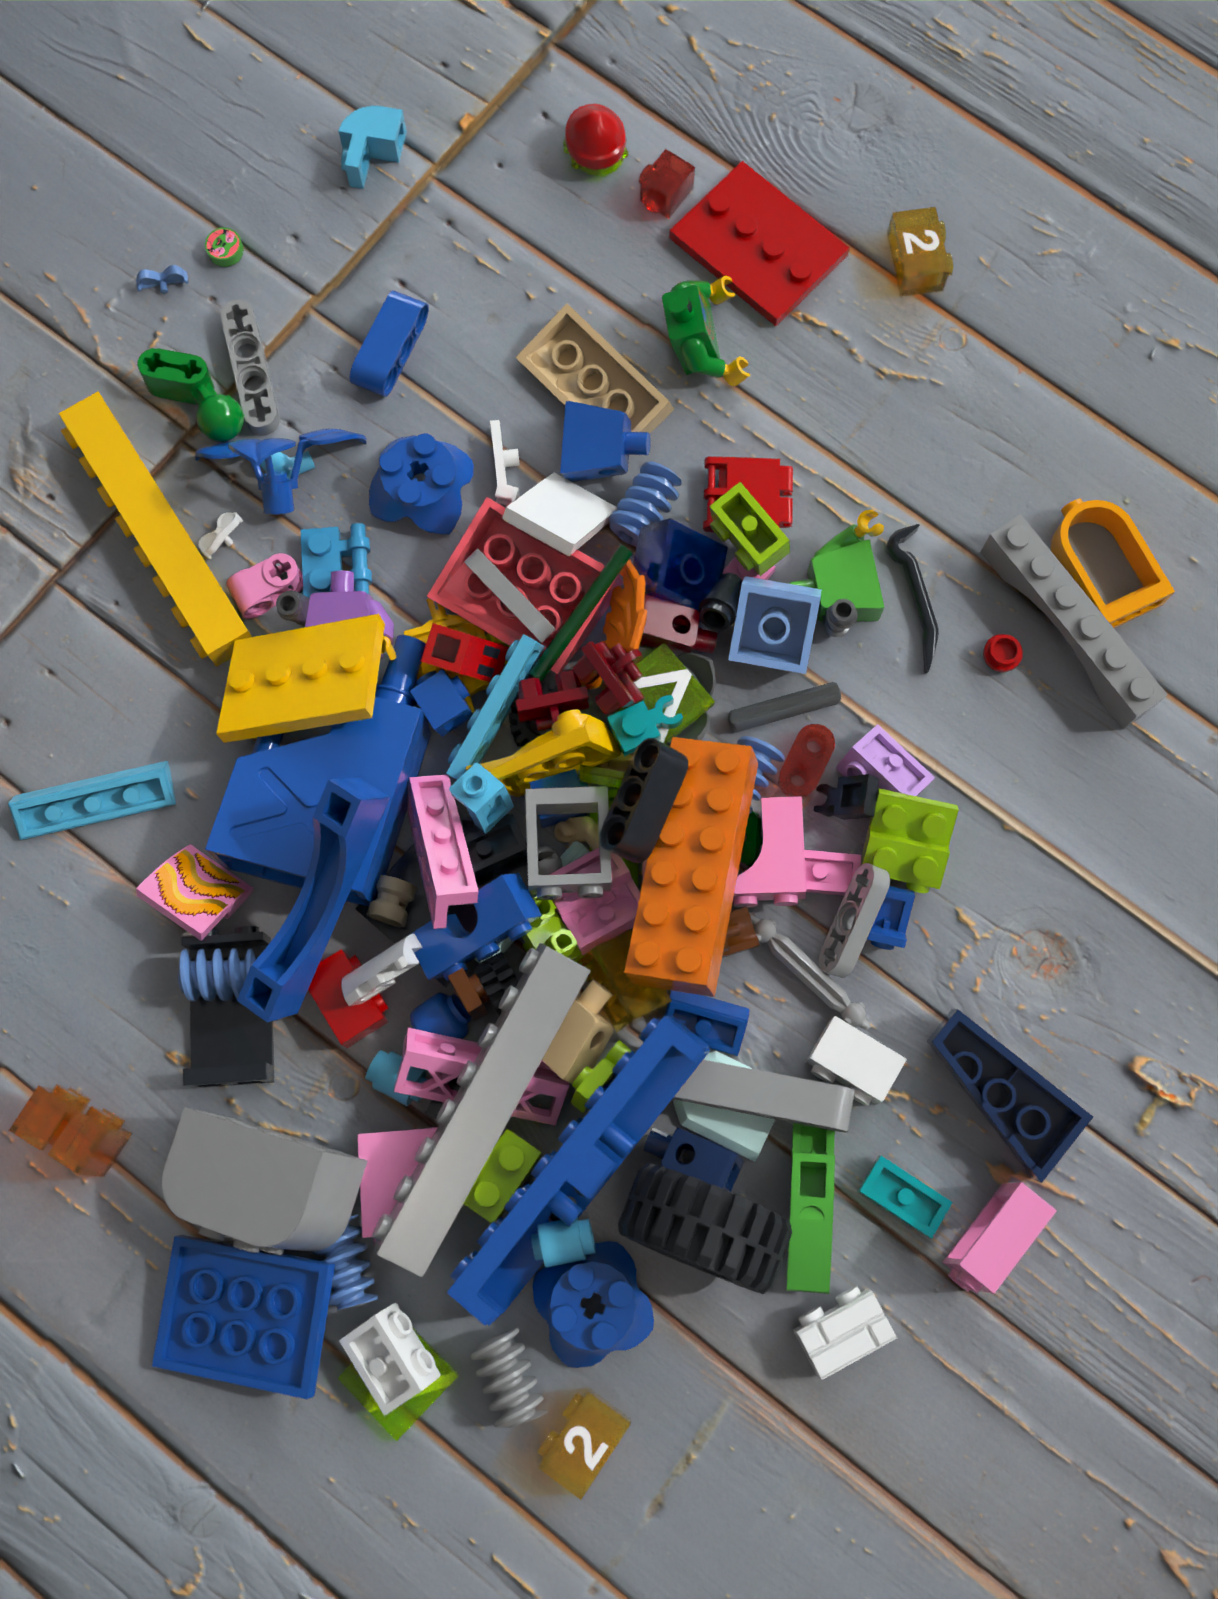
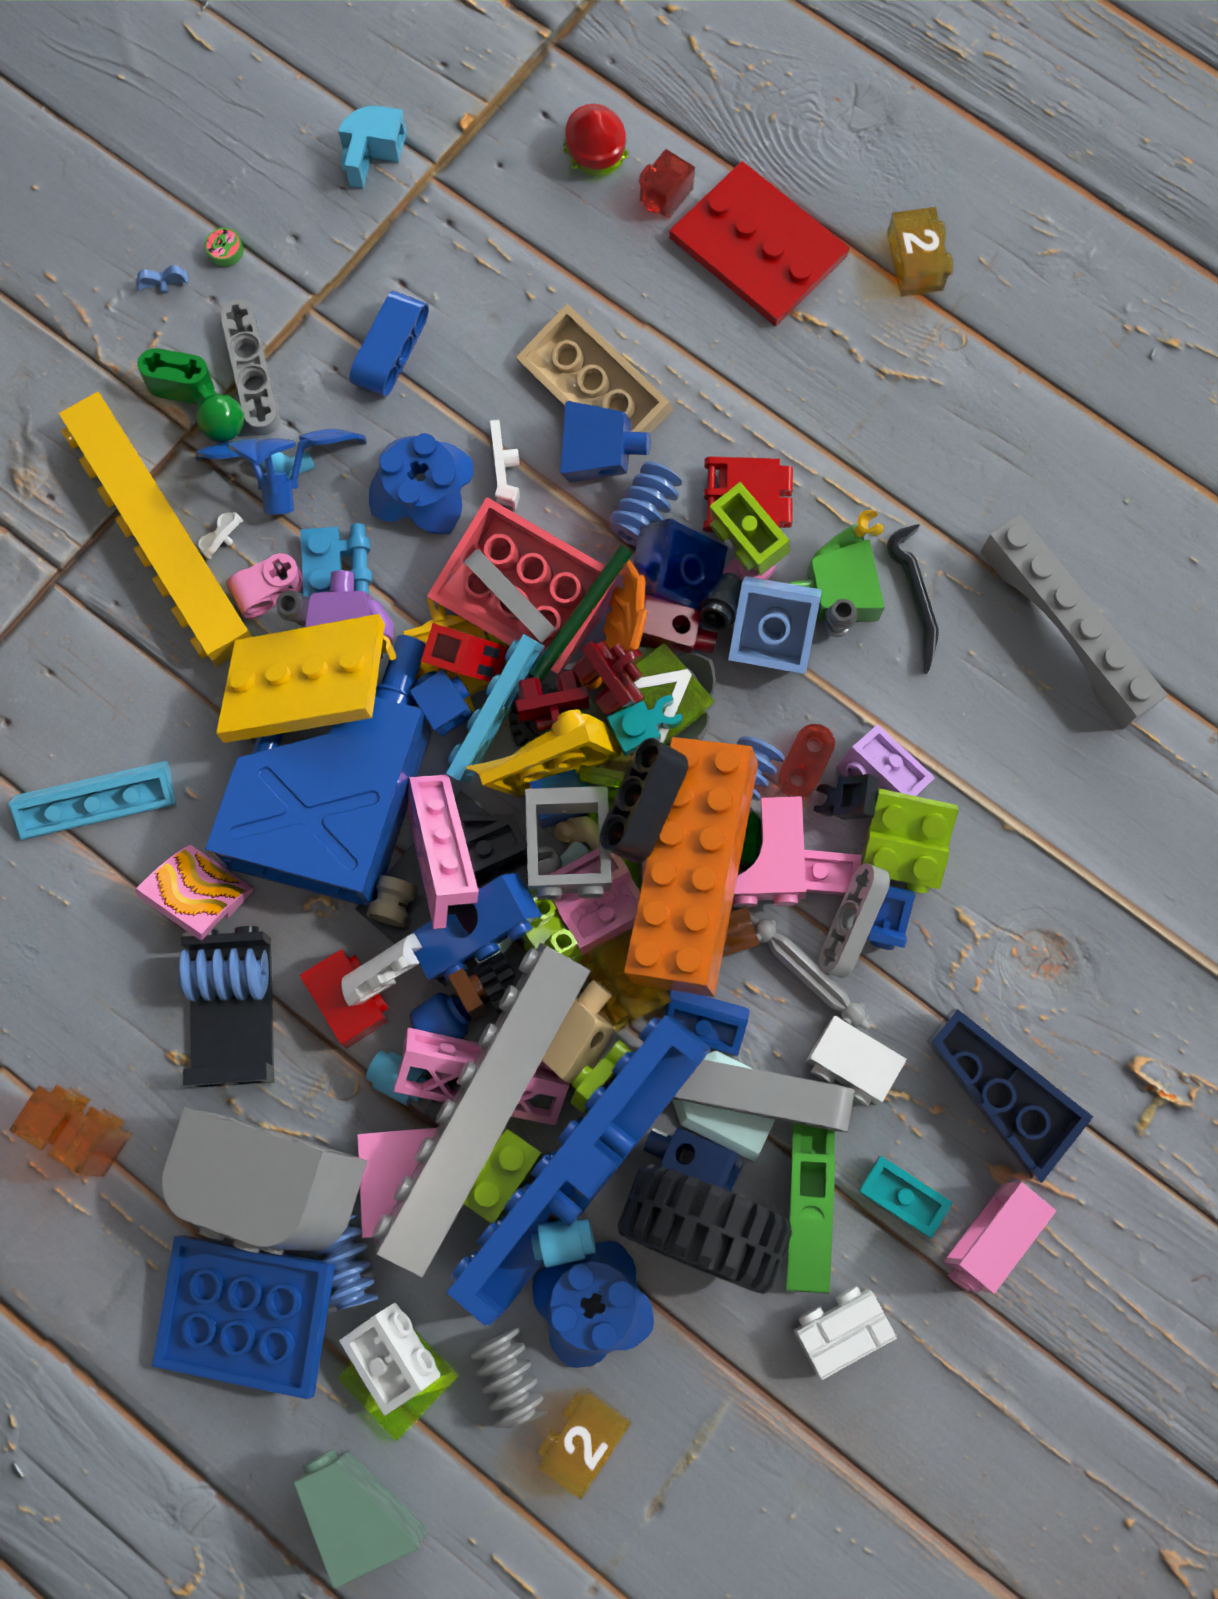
blue arch [237,777,390,1023] -> none
medium azure bracket [449,763,514,834] -> none
white tile [502,472,617,556] -> none
green torso [662,276,750,386] -> none
dark grey axle [728,682,841,732] -> none
red plate [983,634,1023,672] -> none
light orange window [1051,498,1175,628] -> none
none -> sand green slope [293,1449,428,1589]

